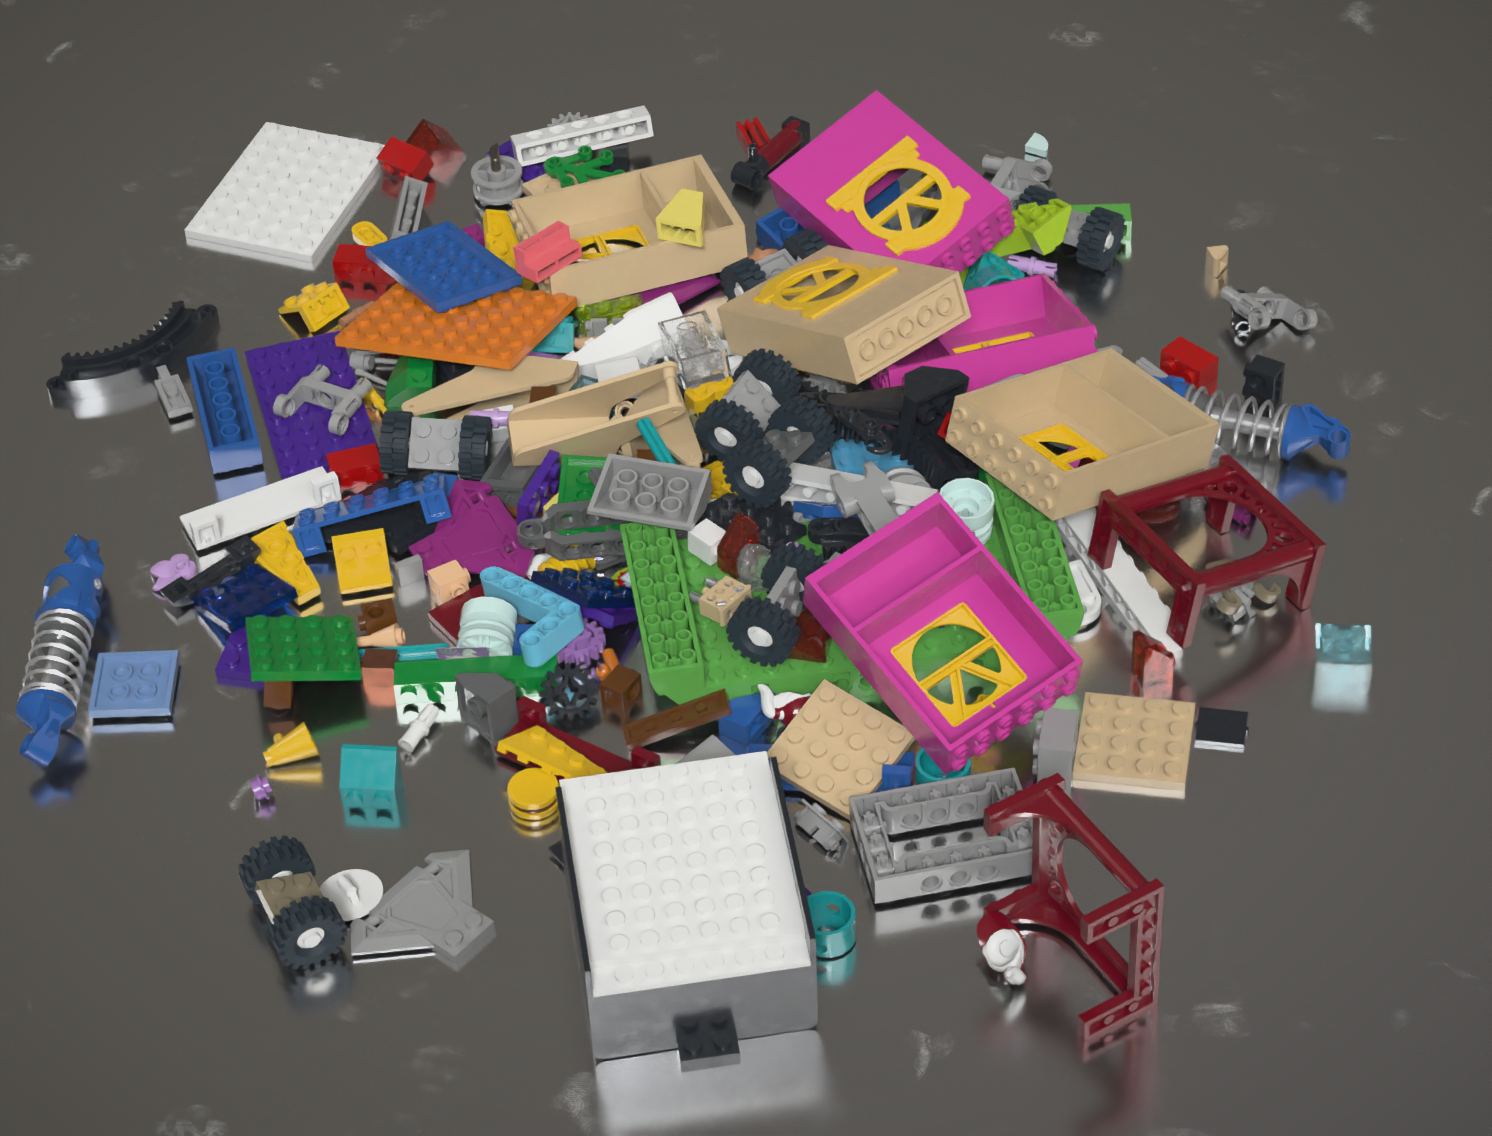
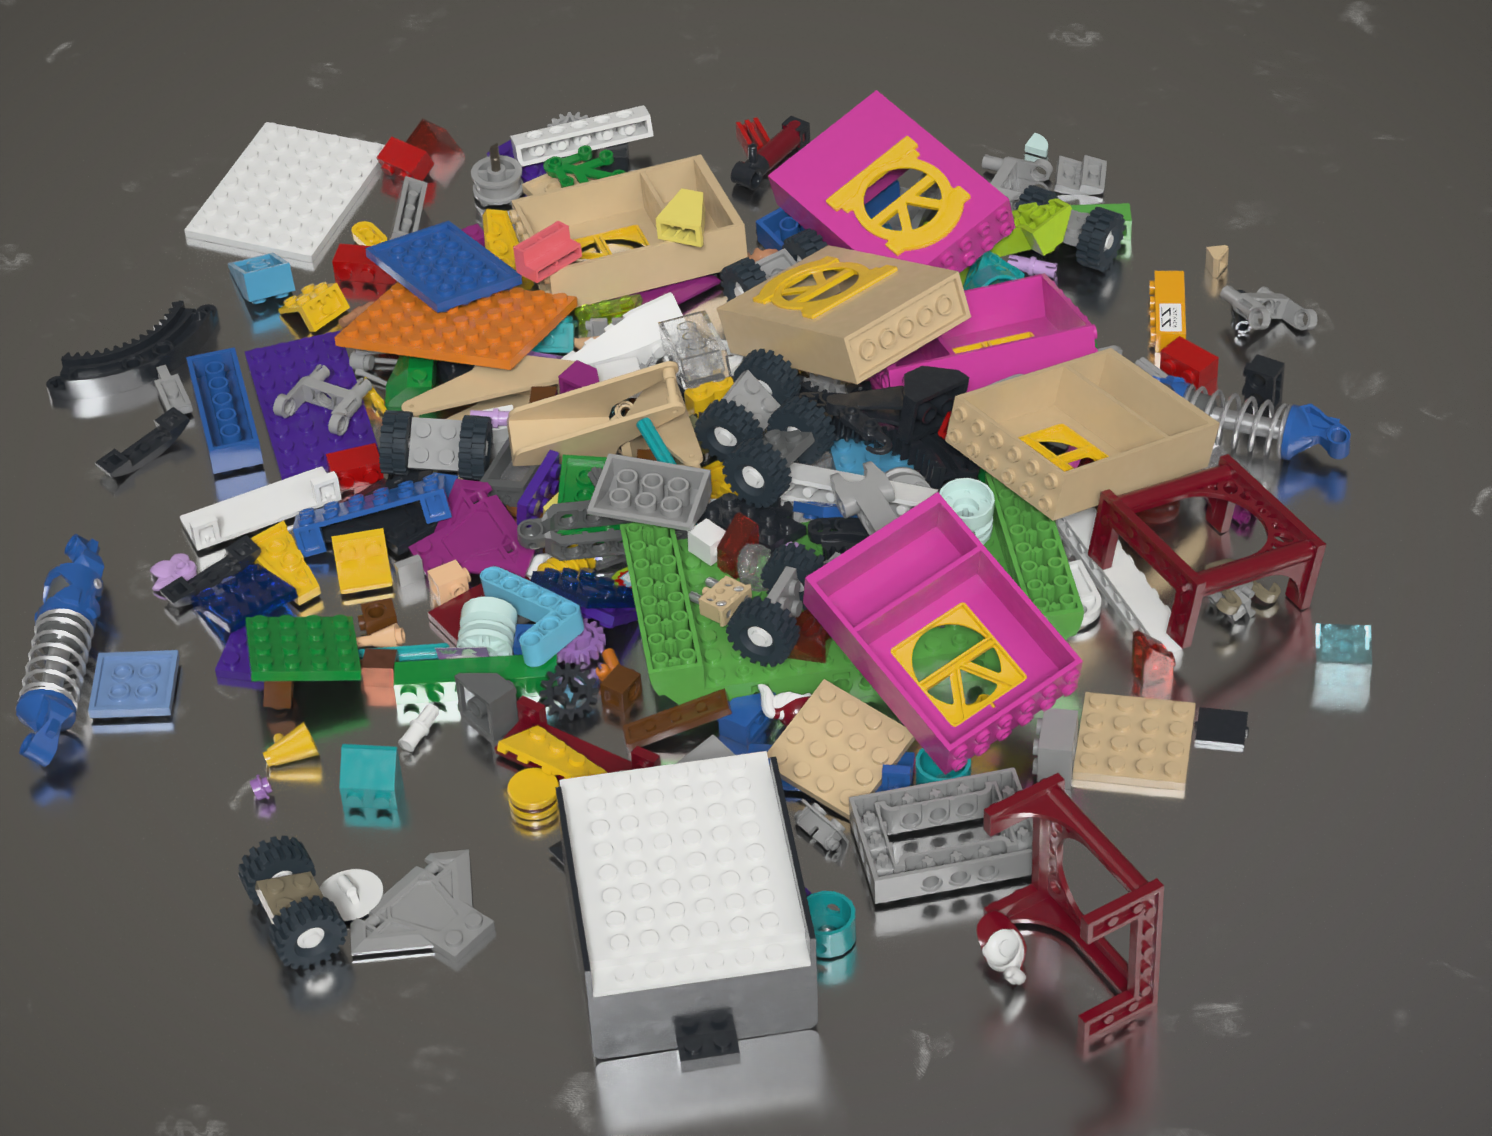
none -> black slope [95,407,190,477]
none -> dark azure slope [228,253,296,304]
none -> magenta slope [558,360,599,394]
none -> light grey slope [1054,155,1107,195]
none -> light orange brick [1149,271,1186,353]

